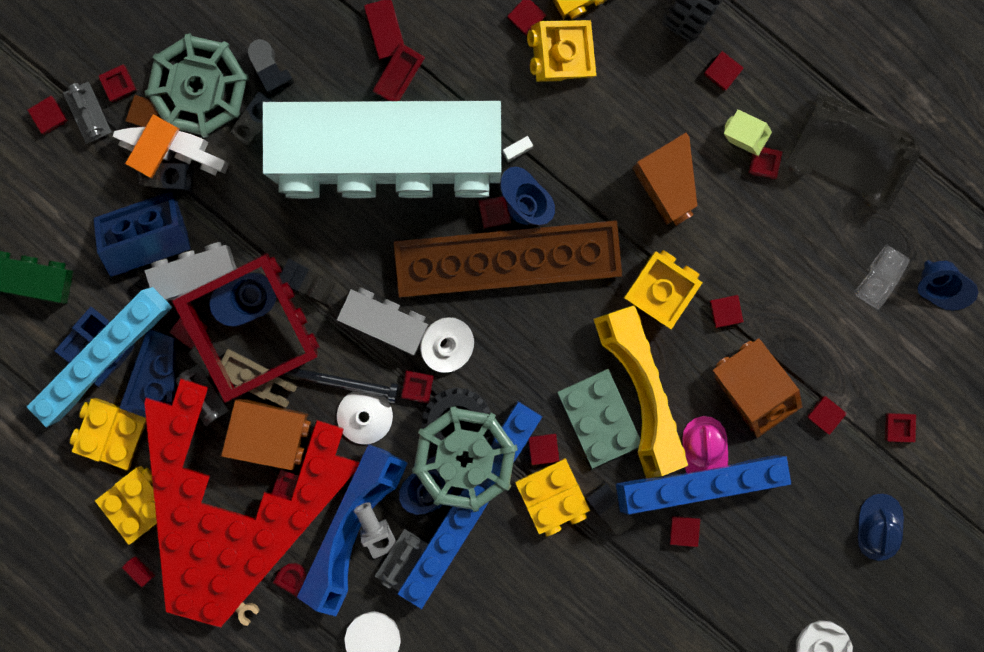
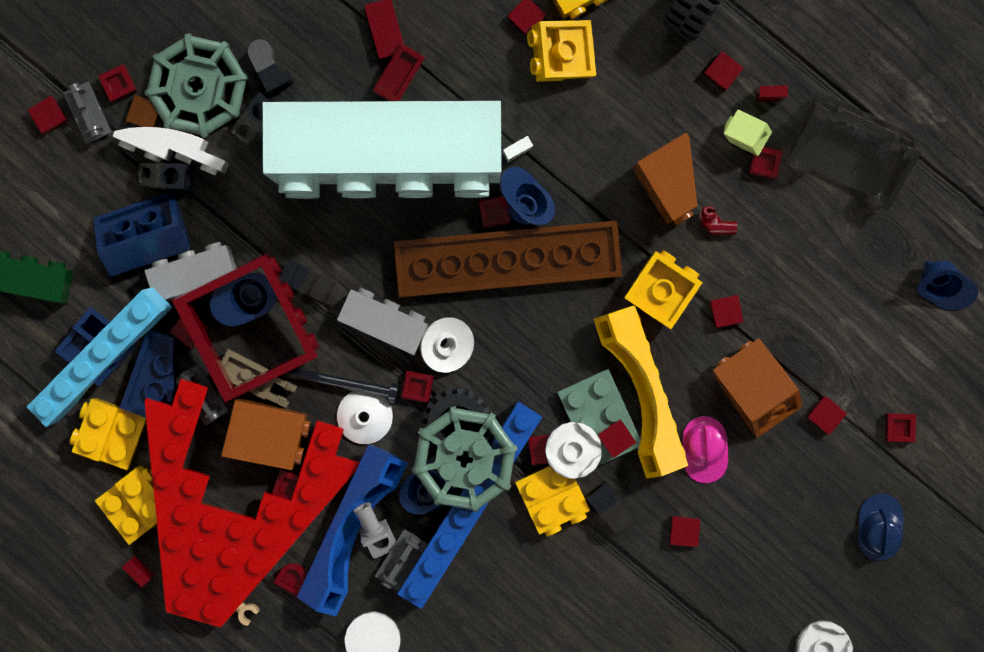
orange tile [125,114,180,178] -> none
blue arch [616,455,791,514] -> none
clear slope [855,244,910,310] -> none
none -> white tile [545,422,602,478]
none -> dark red tile [597,419,637,458]
none -> dark red arm [699,206,737,235]
none -> dark red tile [755,85,788,101]

